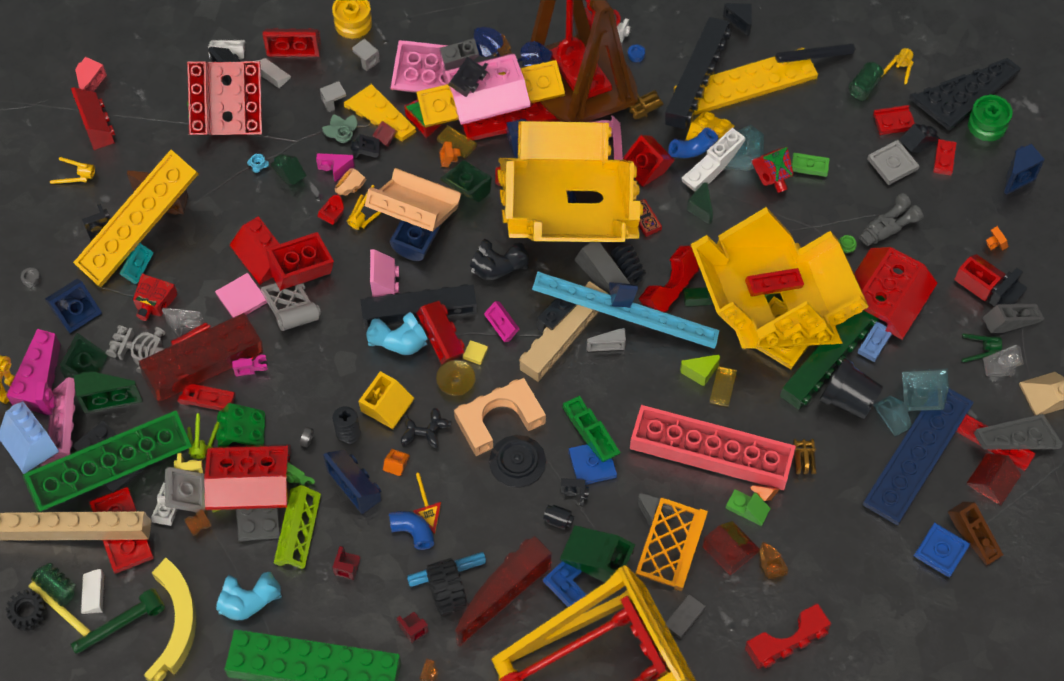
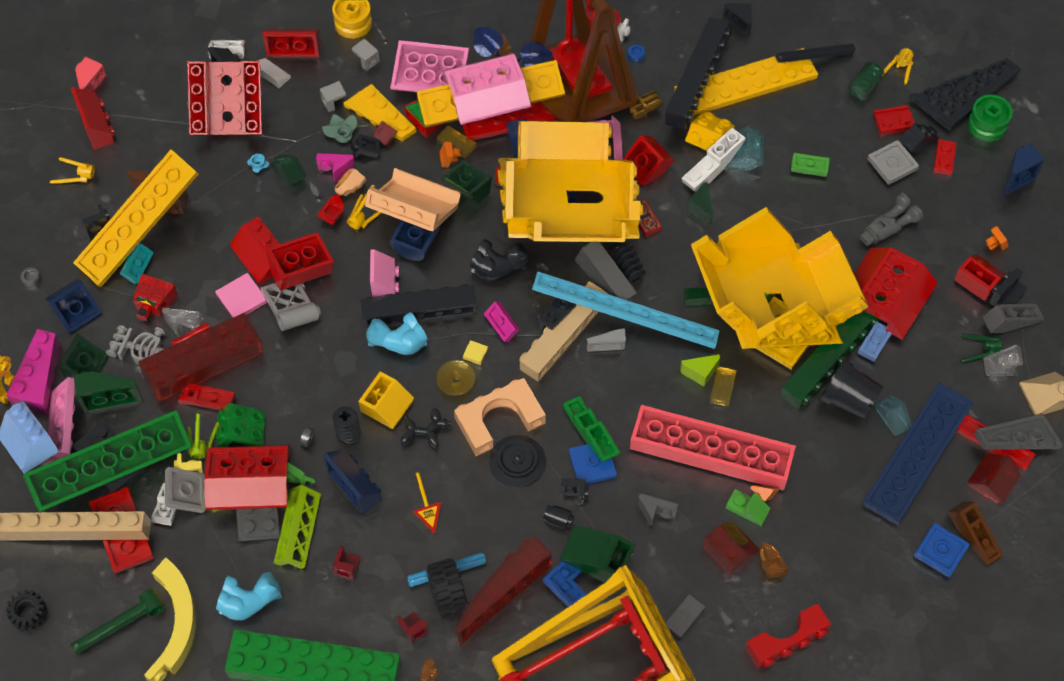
light yellow bar [29,581,91,636] -> none
clear green piece [31,562,76,606] -> none
dark pink plate [35,381,57,415] -> none
white slope [81,569,104,614] -> none
clear orange wheel [184,509,211,536] -> none
dark pink plate [232,355,268,377] -> none
orange slope [383,449,410,476] -> none
blue cylinder [389,511,435,550] -> none
red slope [416,301,465,365] -> none
dark grey slope [440,39,479,70] -> none
black bracket [448,56,488,97] -> none
dark blue slope [609,282,638,308] -> none
light orange fence [635,497,708,592] -> none
red arch [638,246,700,313] -> none
blue cylinder [668,128,718,158] -> none
red plate [745,268,804,297] -> none
red torso [751,147,793,193] -> none
pearl gold arm [793,439,816,474] -> none
bright green plate [839,235,857,253] -> none
clear light blue slope [902,368,949,411] -> none

